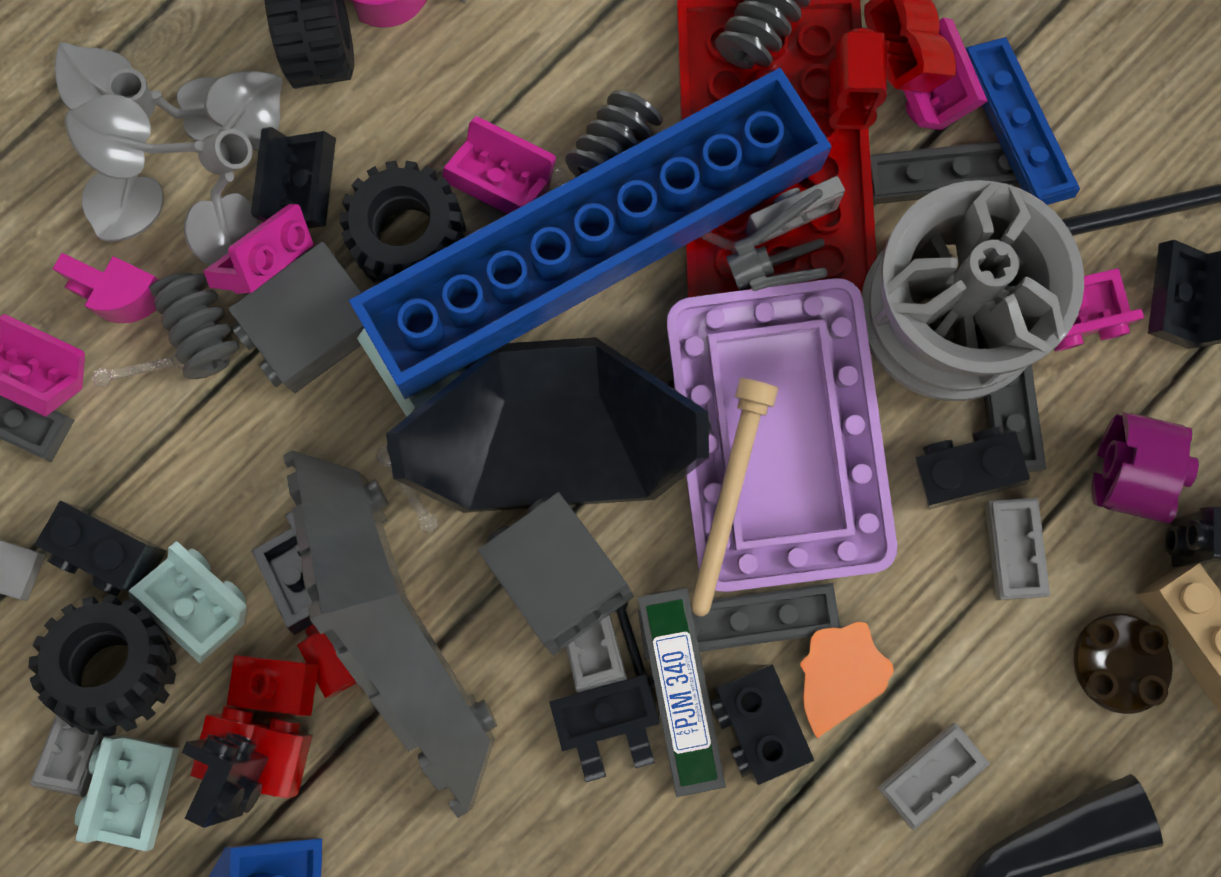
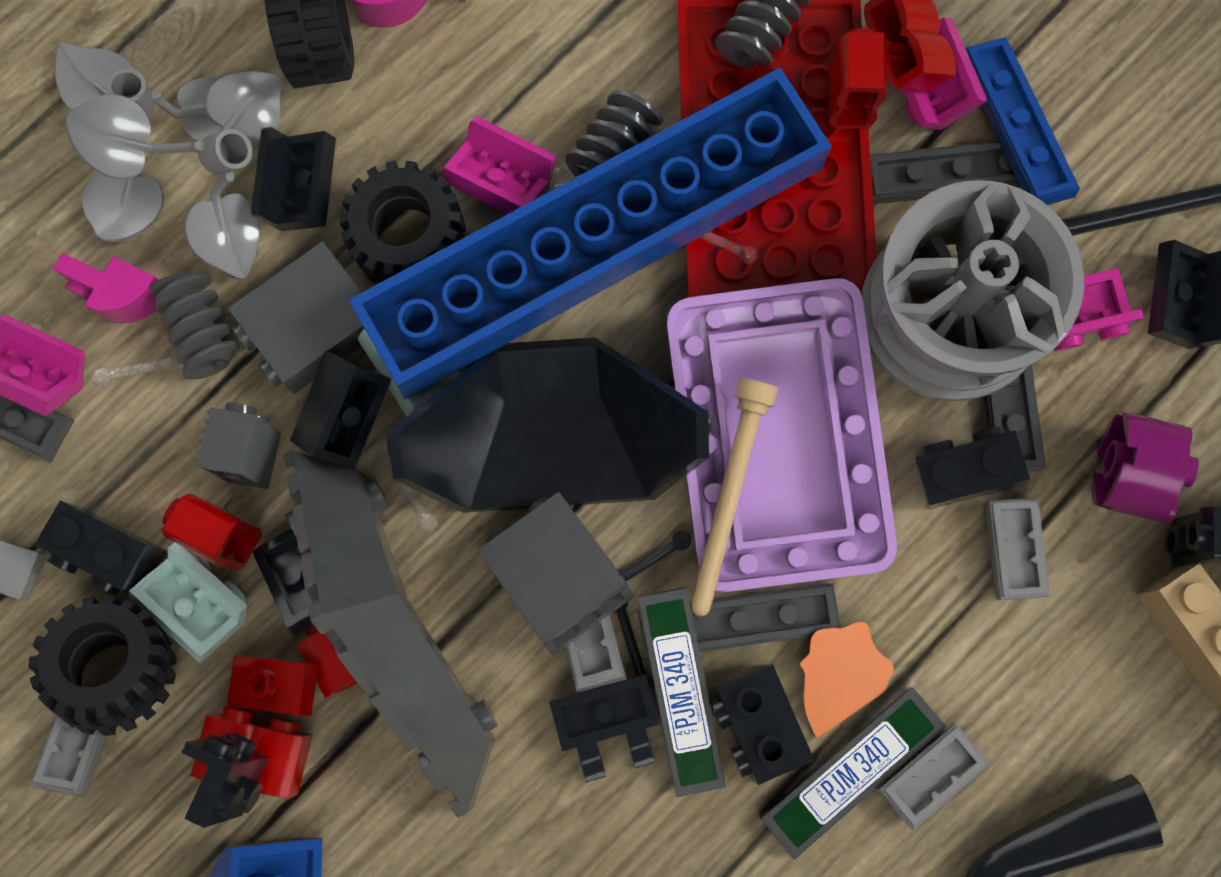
light aqua bracket [75,735,180,851] -> none
dark pink bracket [203,204,314,294] -> none
dark grey plant [726,189,827,291] -> none
light grey plate [745,176,845,246] -> none
dark brown dish [1073,613,1173,714] -> none
none -> red brick [162,494,262,571]
none -> dark grey brick [194,402,281,489]
none -> black brick [289,351,392,470]
none -> black hinge [621,531,691,581]
none -> tile [759,687,946,860]

